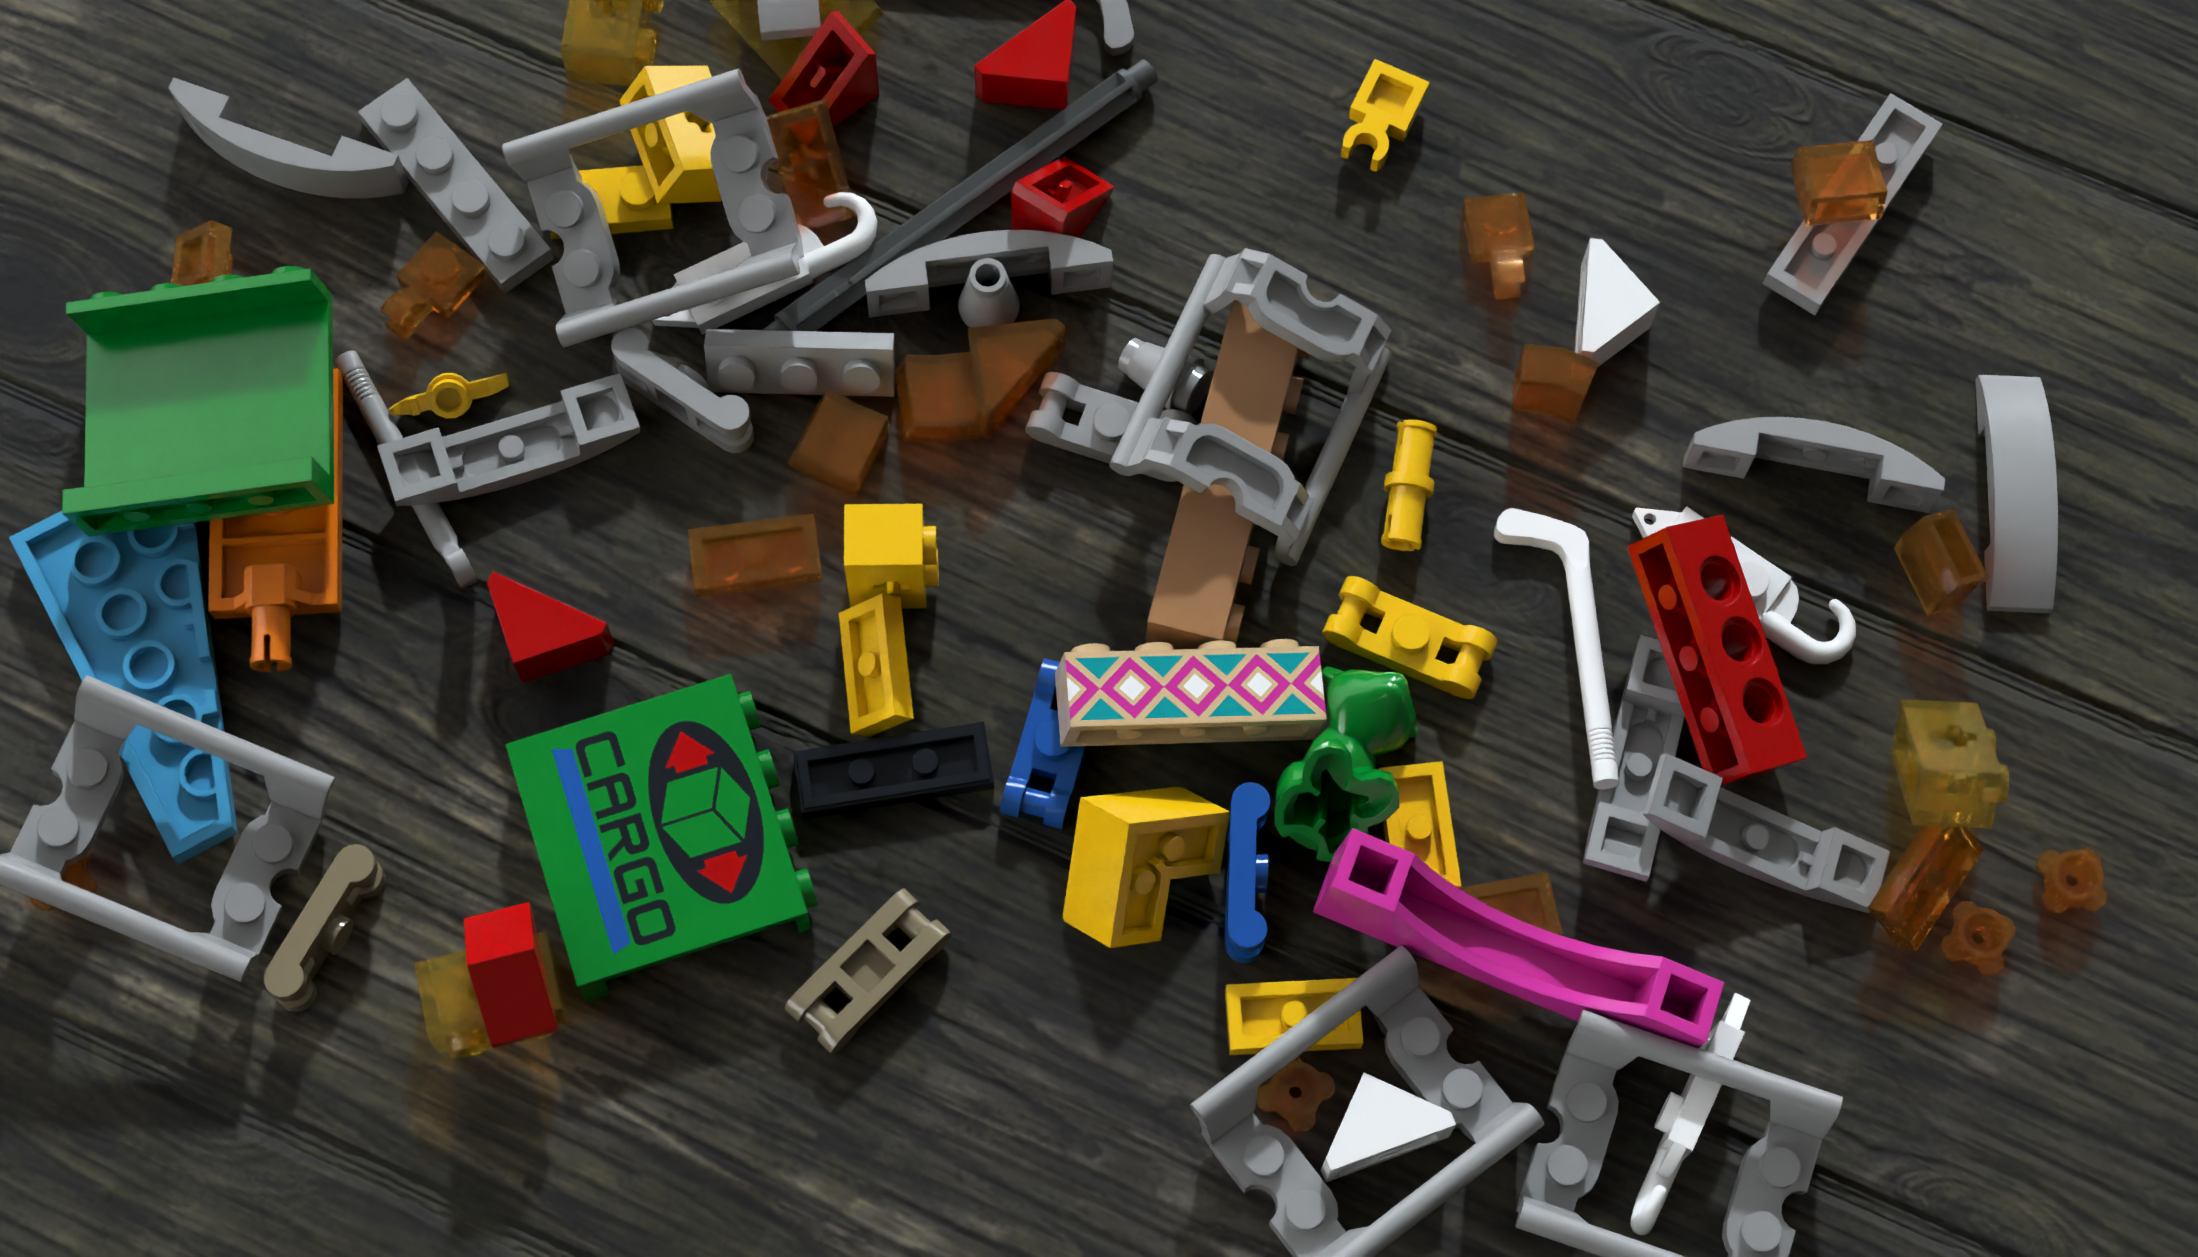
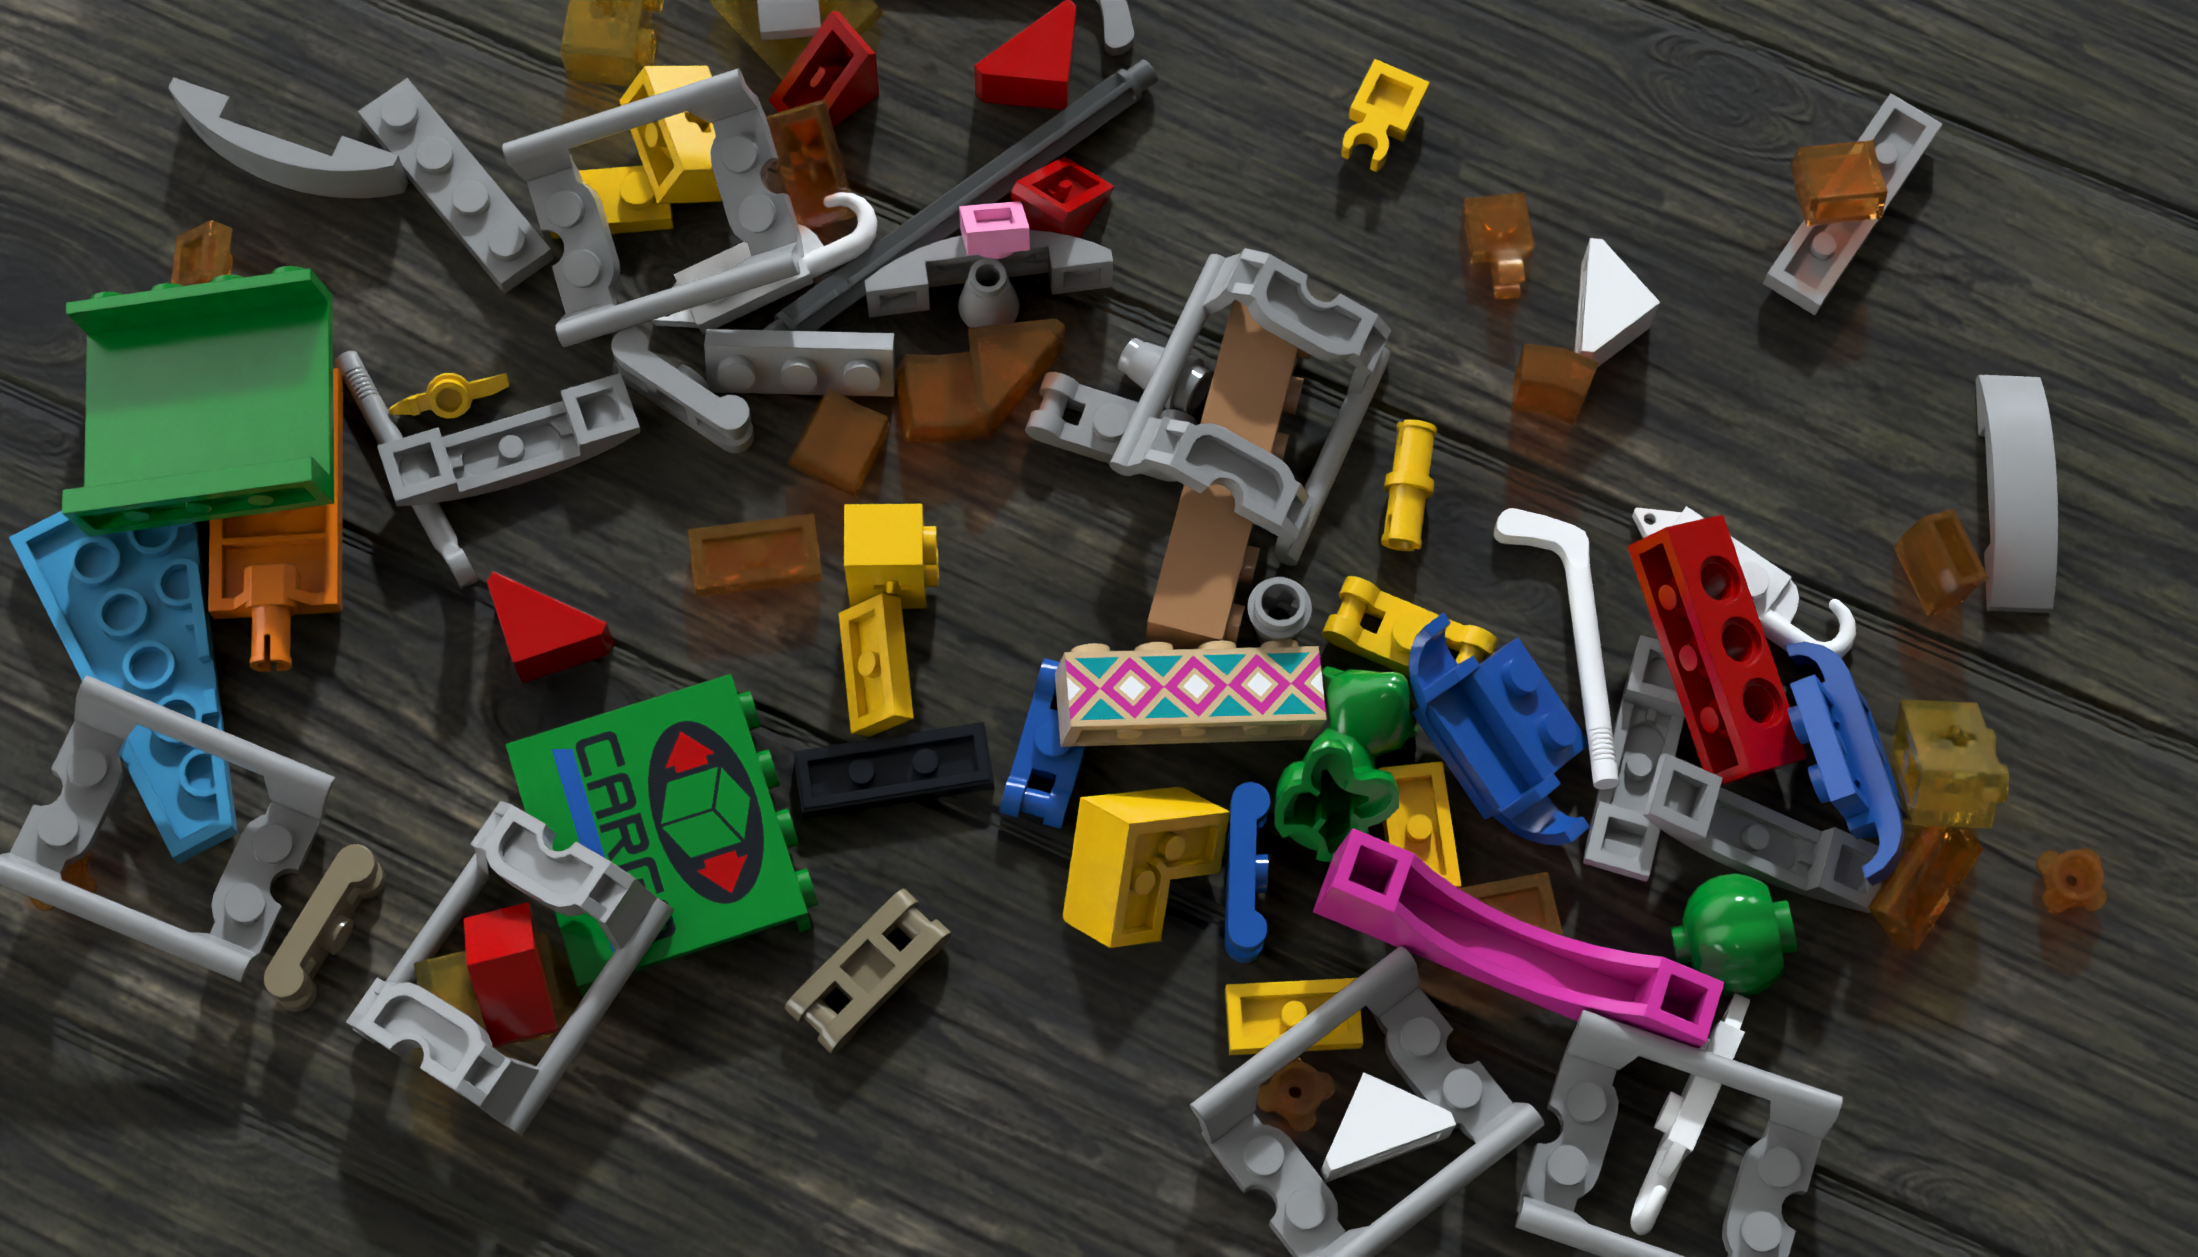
clear orange plate [380,231,487,340] -> none
light grey slope [1682,417,1945,513] -> none
clear orange plate [1940,901,2016,976] -> none
none -> light grey piece [346,801,674,1136]
none -> bright pink plate [959,201,1030,259]
none -> light grey cone [1247,577,1312,644]
none -> blue plate [1409,612,1590,845]
none -> green plant [1670,873,1797,997]
none -> blue plate [1785,642,1908,886]

